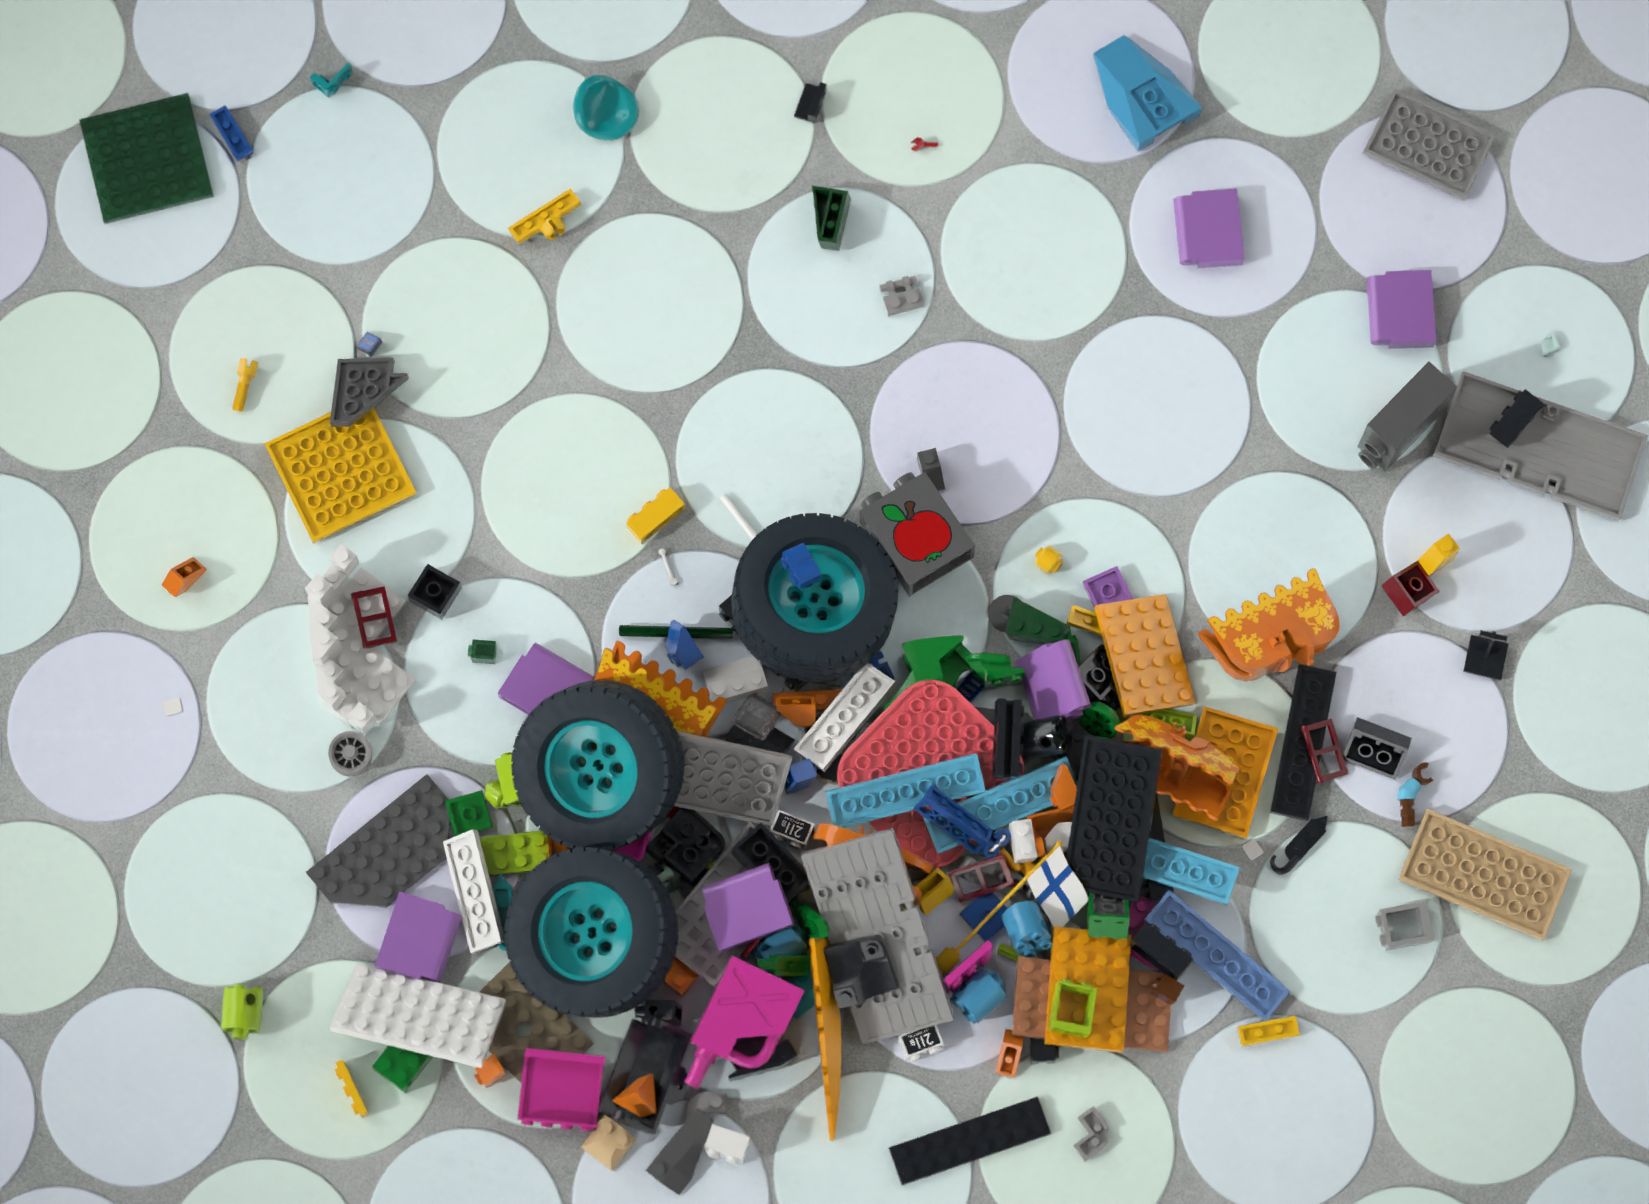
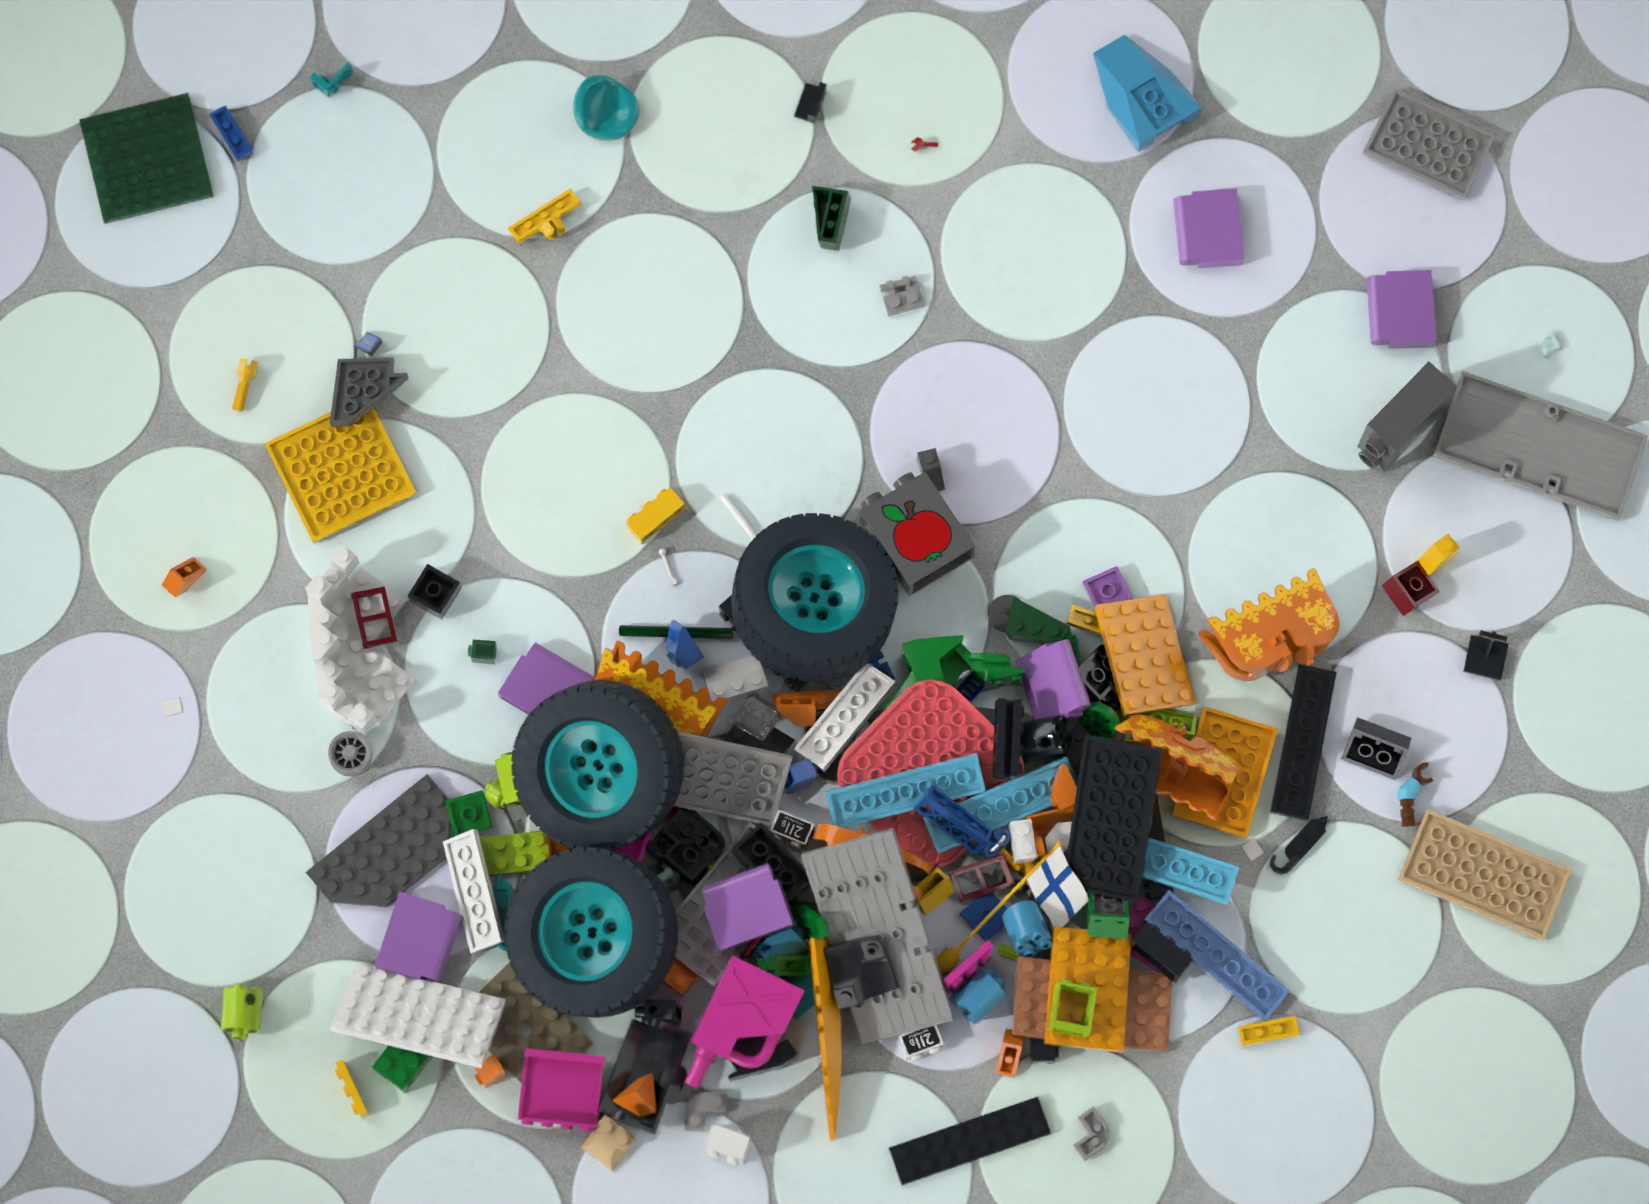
dark grey wedge [645,1108,713,1195] -> none
blue brick [781,543,821,589] -> none
yellow head [1035,546,1064,574] -> none
reddish brown brick [1151,974,1185,1005] -> none
dark red window [1301,718,1348,783] -> none
light grey window [1375,901,1434,951] -> none
black wedge [1489,389,1545,448] -> none

